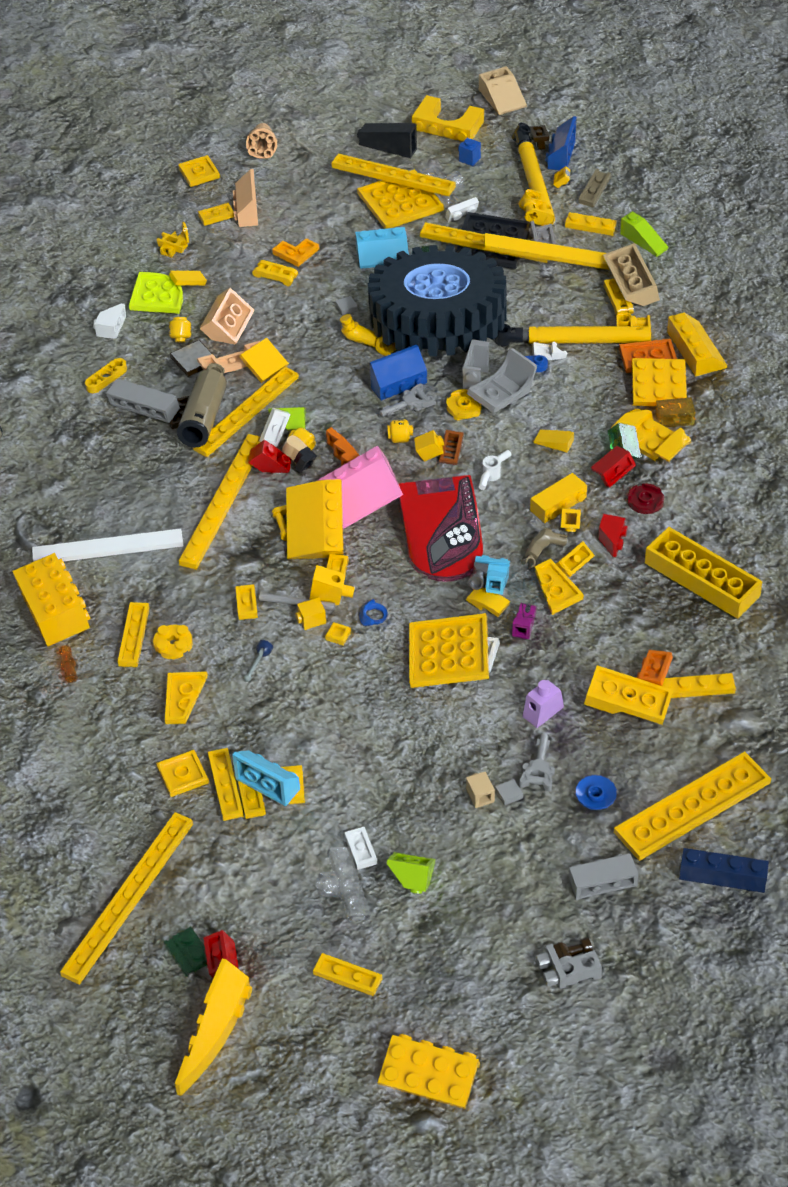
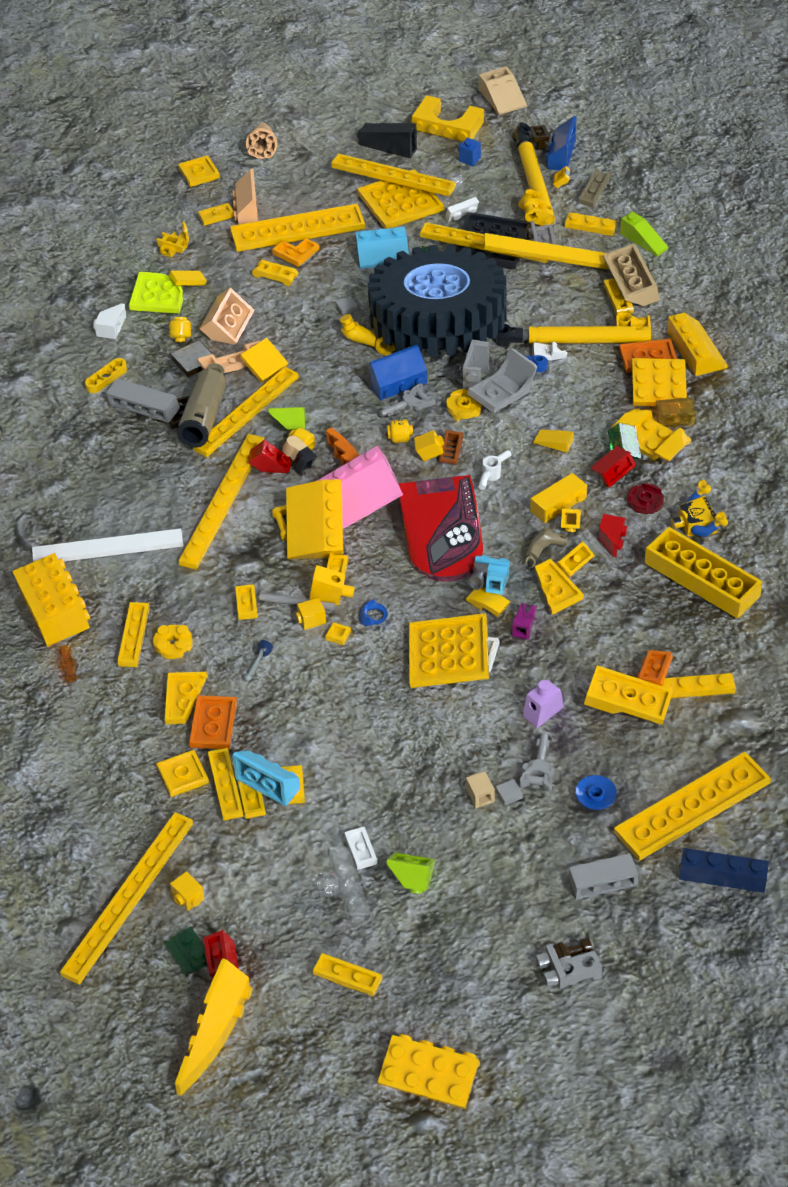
white plate [259,408,290,447] -> none
none -> yellow brick [170,871,205,911]
none -> orange plate [189,695,237,750]
none -> yellow plate [230,203,365,252]
none -> torso [671,480,728,537]

